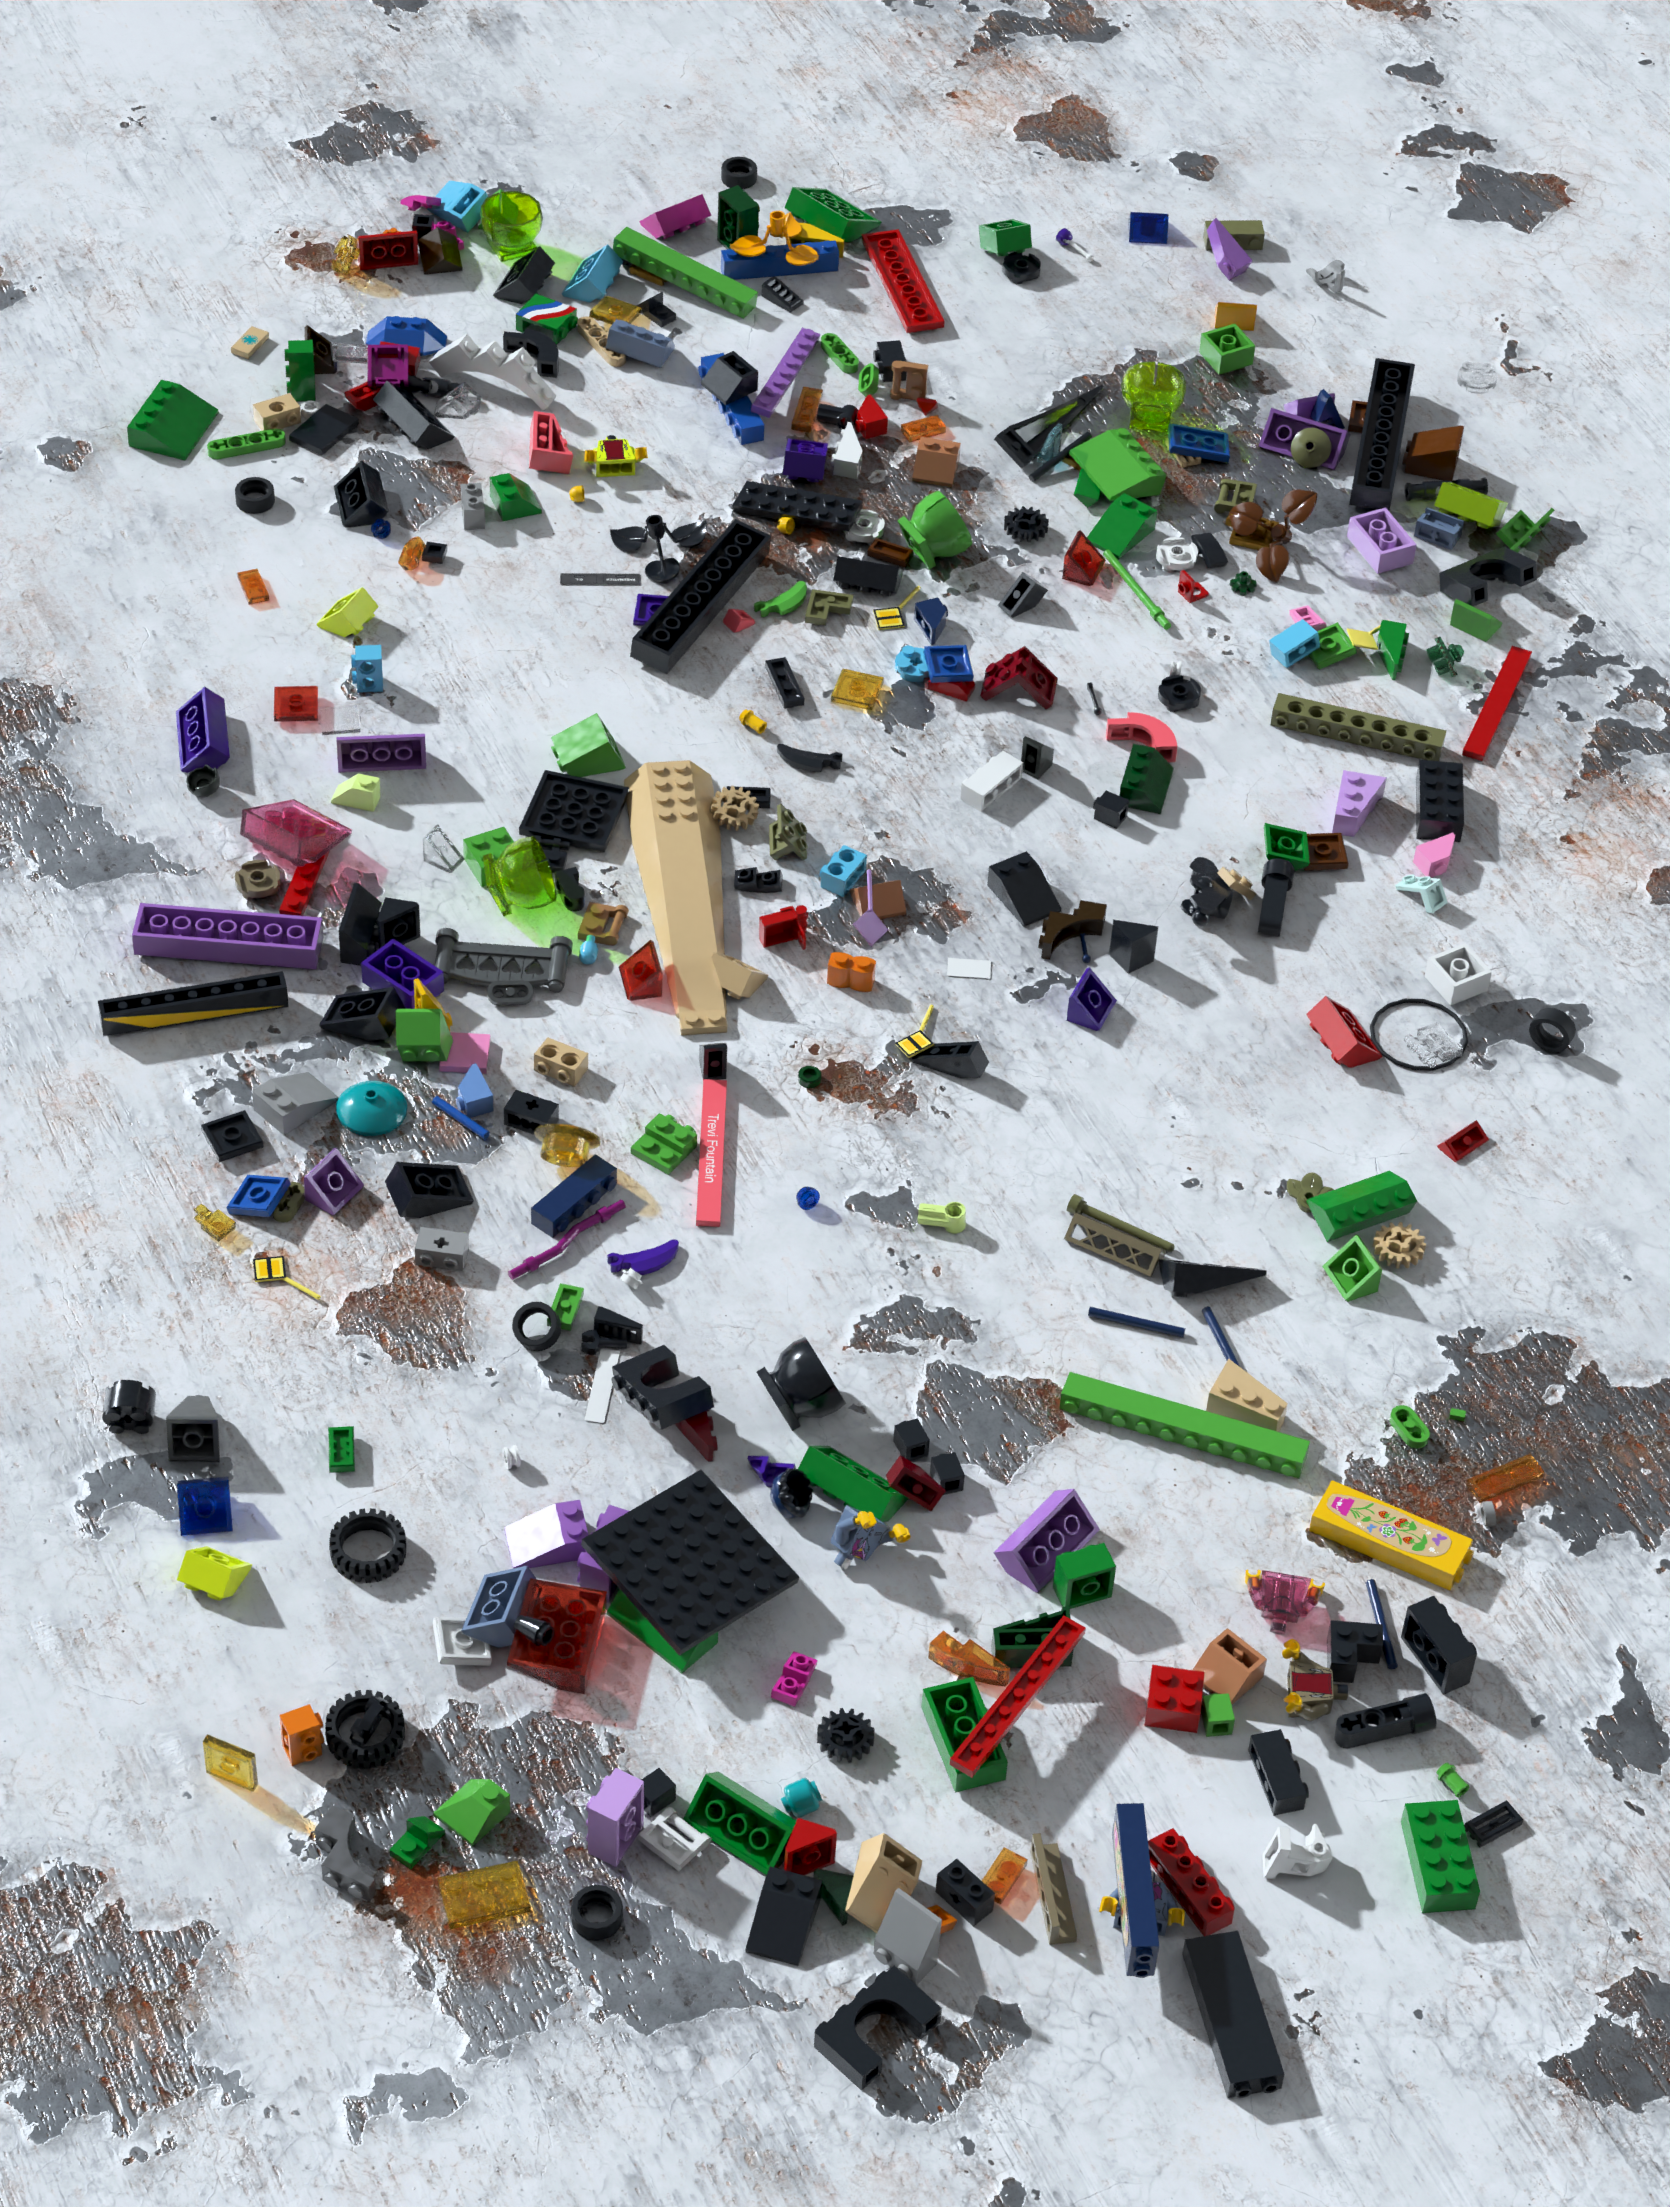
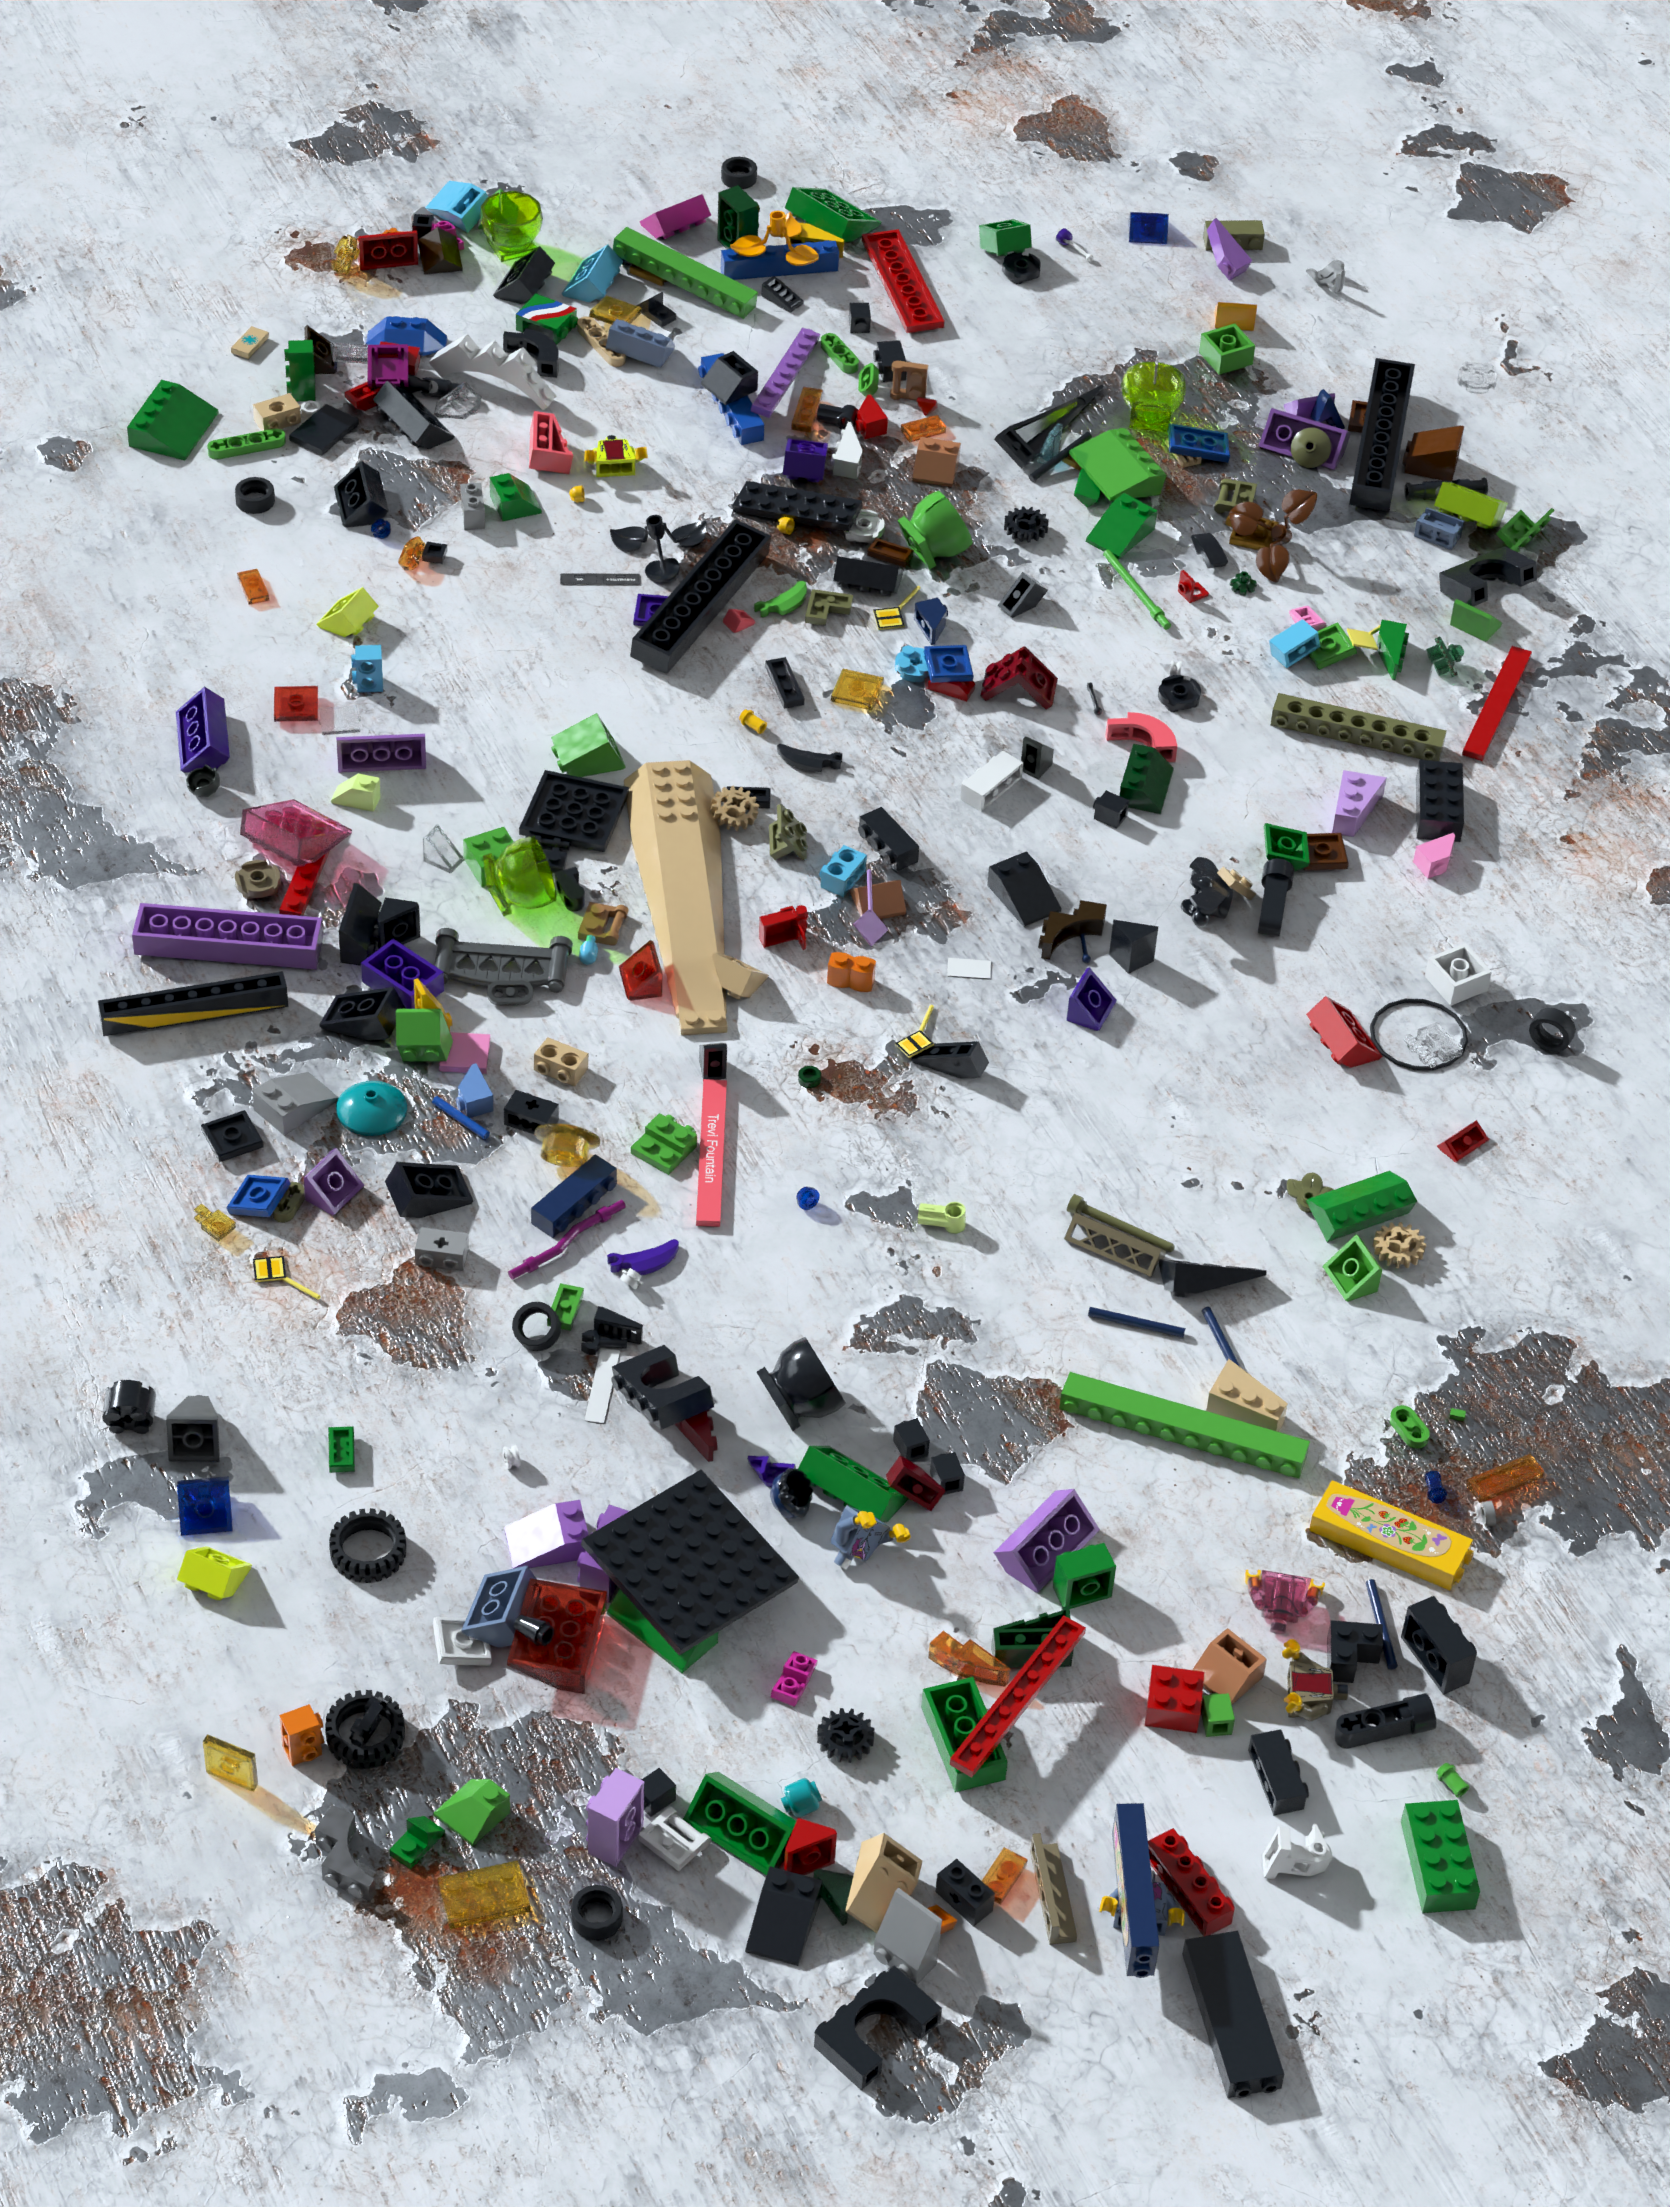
dark pink slope [400,195,442,211] -> none
black slope [734,867,783,893] -> none
clear red slope [1062,530,1106,586] -> none
white plate [1156,537,1198,572] -> none
lavender brick [1347,508,1417,574] -> none
light aqua bracket [1395,875,1448,913] -> none
black tile [1464,1800,1523,1848] -> none
none -> black brick [849,303,871,333]
none -> black brick [858,807,919,872]
none -> clear blue pin [1424,1471,1447,1504]

